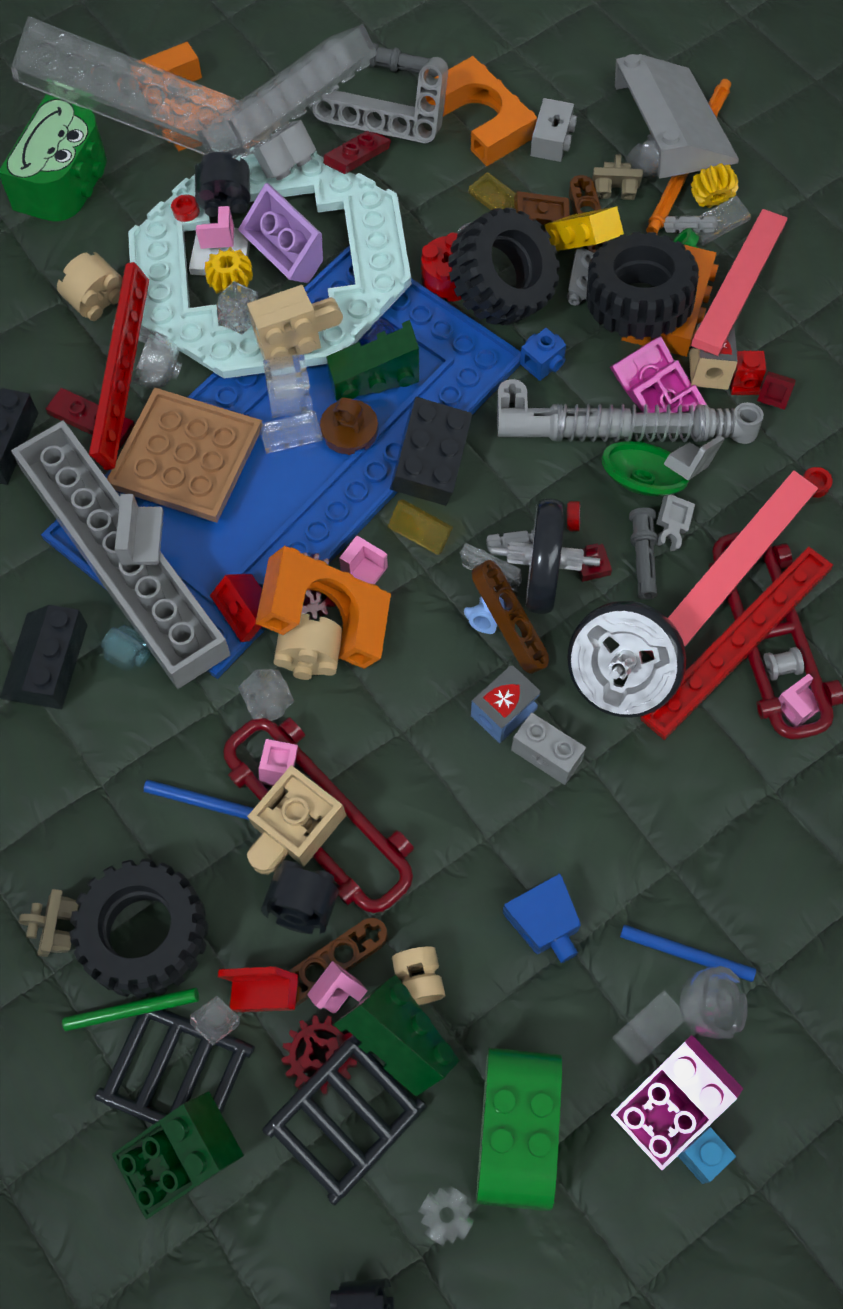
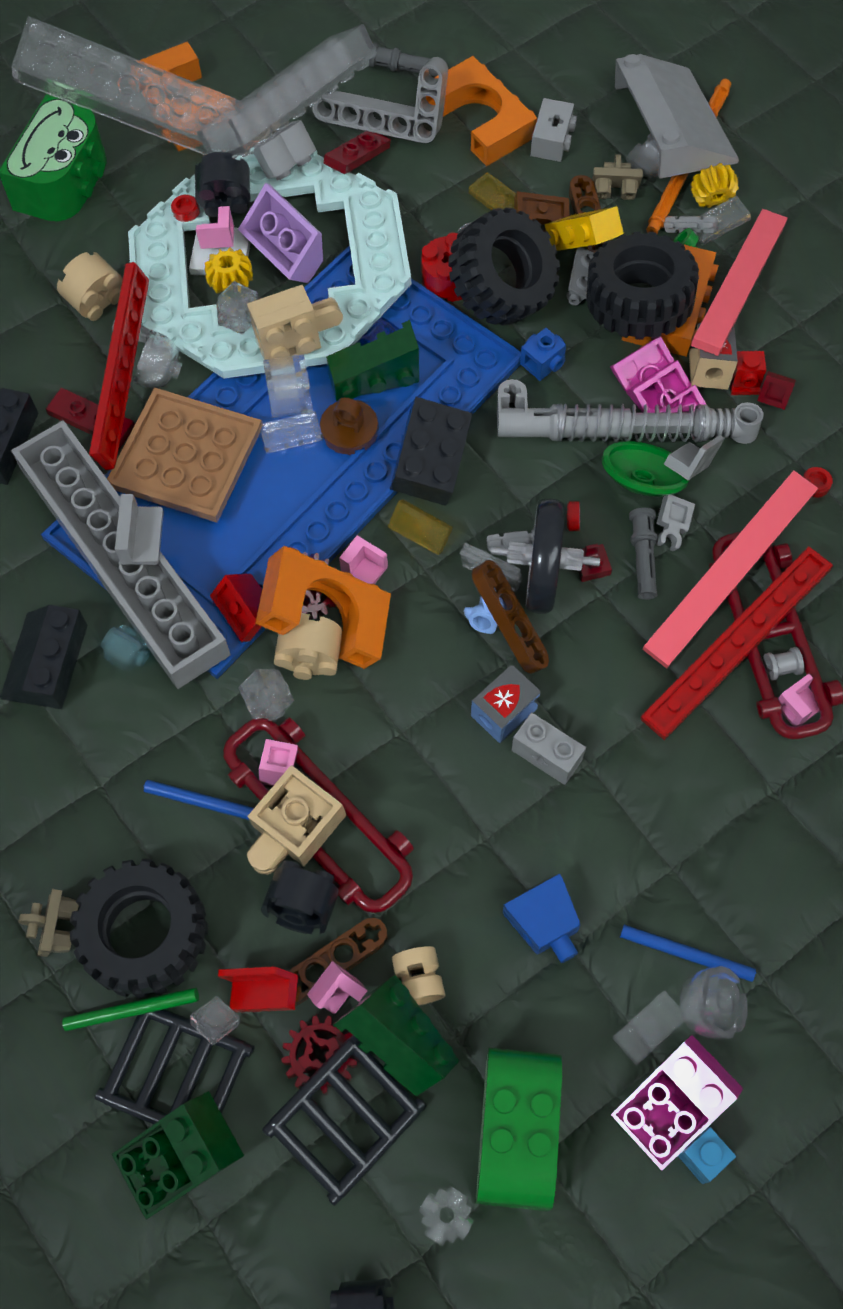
flat silver wheel [567,601,686,718] -> none

